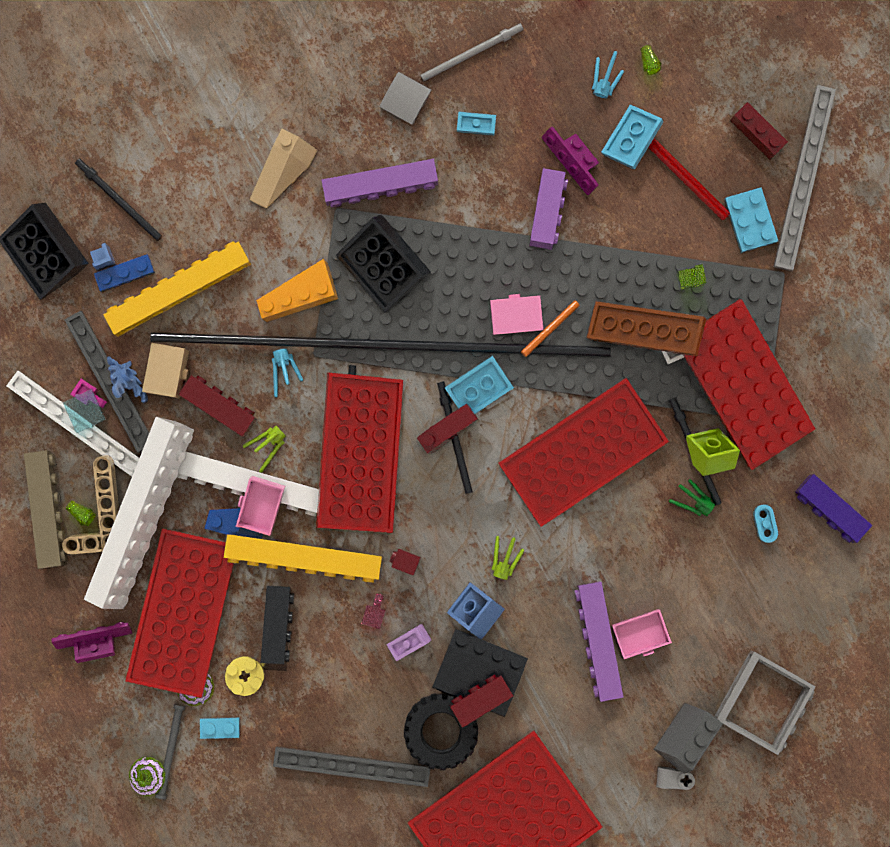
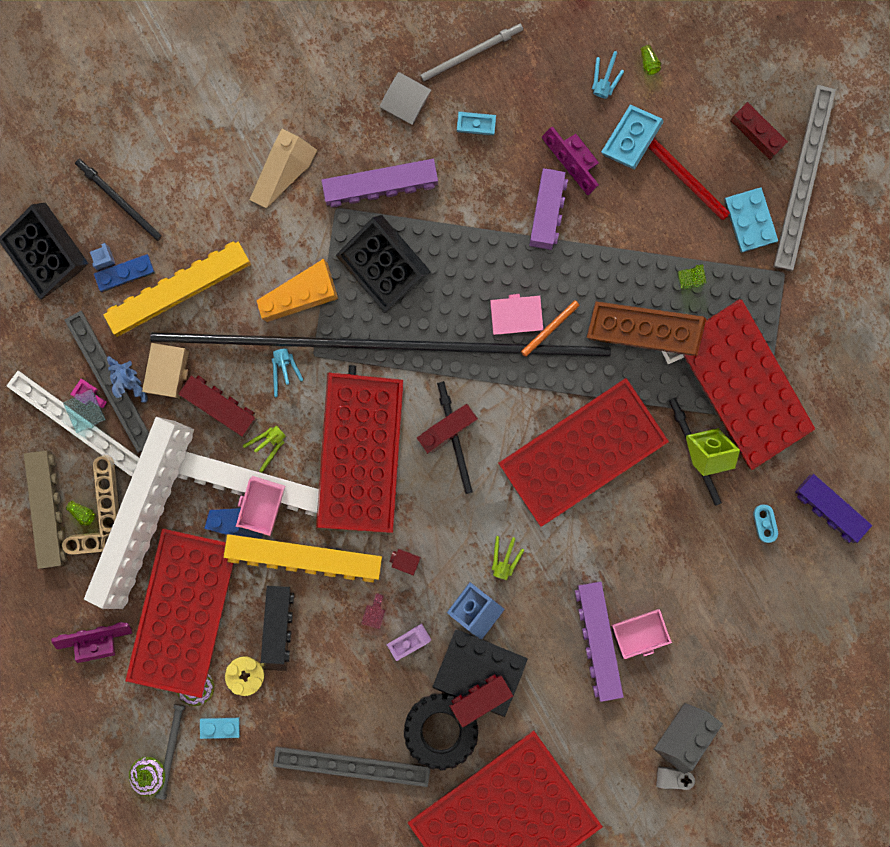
medium azure plate [445,355,514,413] -> none
green plant [669,479,715,516] -> none
light grey window [714,650,815,755] -> none

